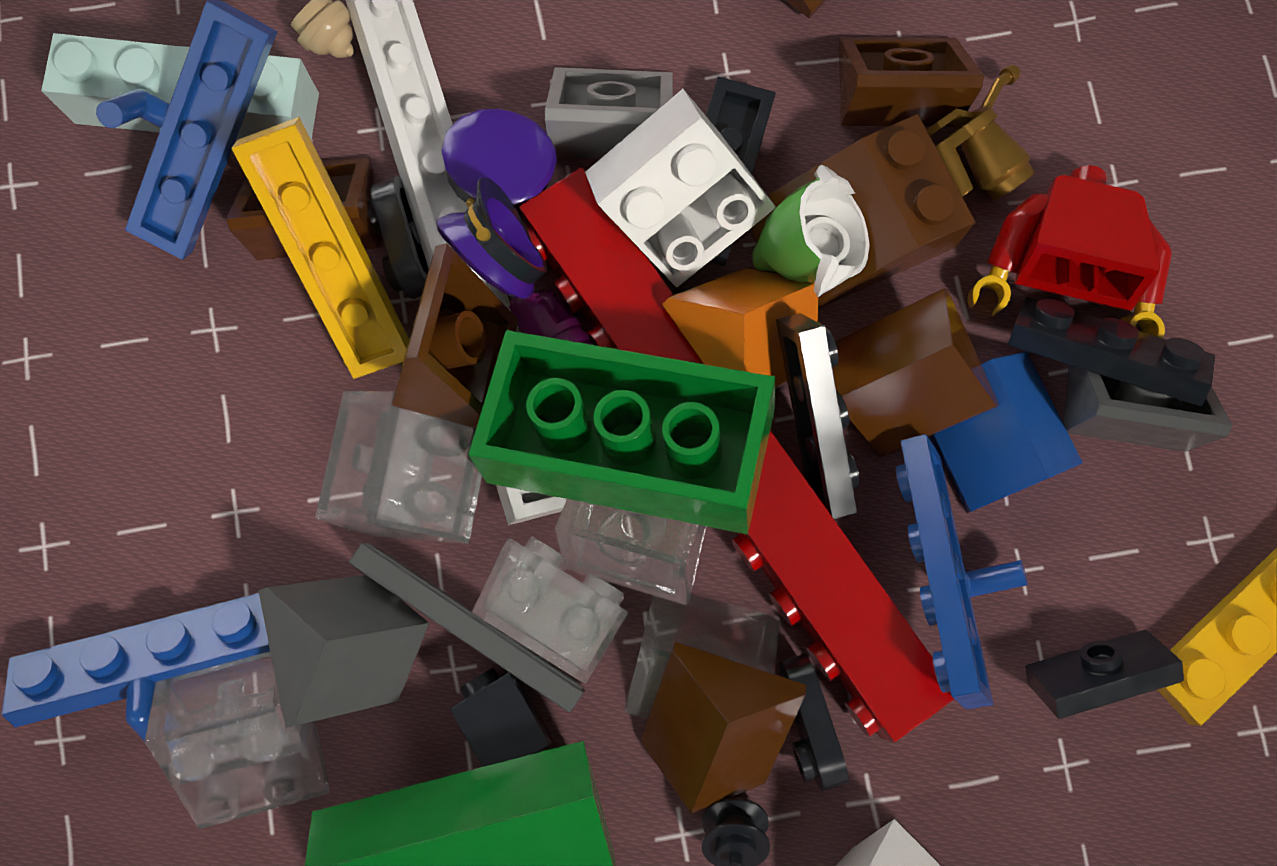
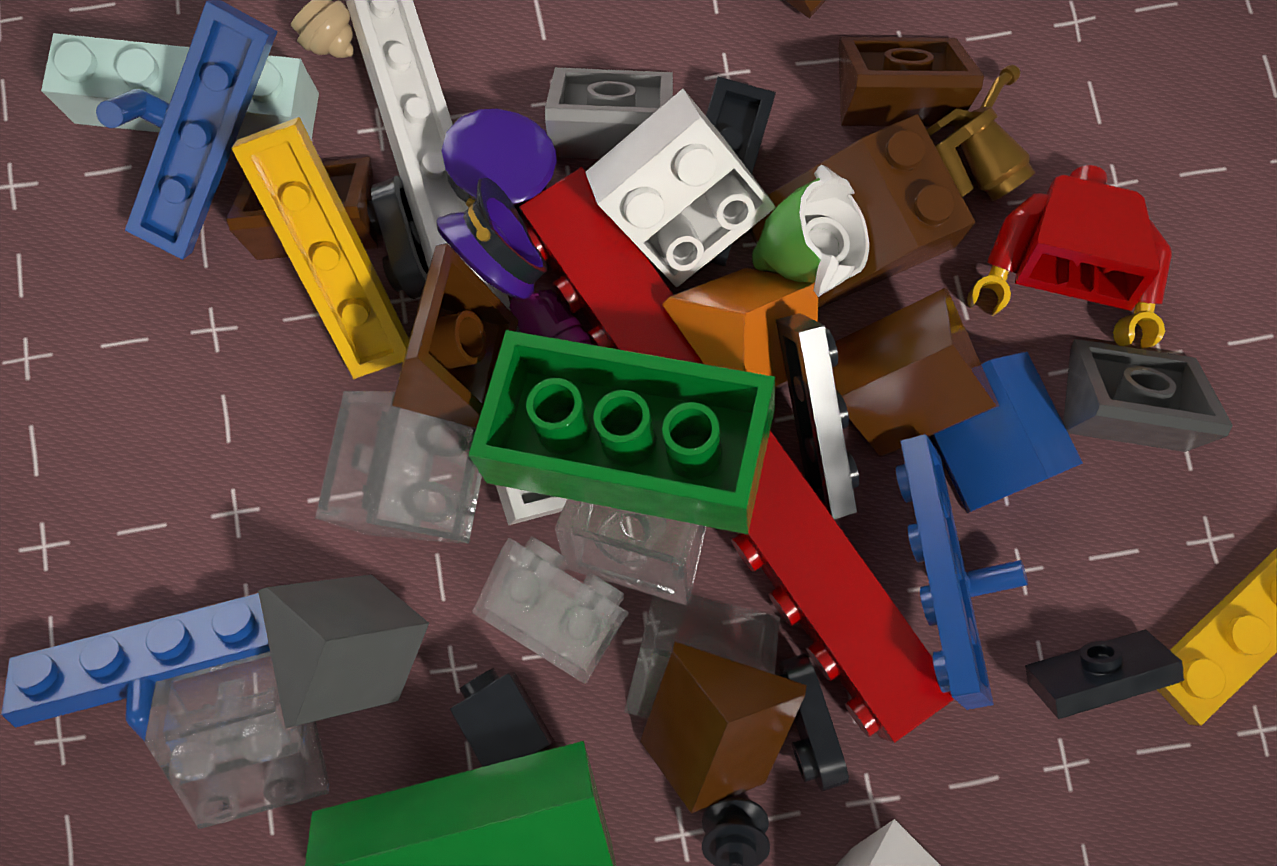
dark grey tile [348,542,585,713] -> none
black plate [1008,297,1215,407] -> none

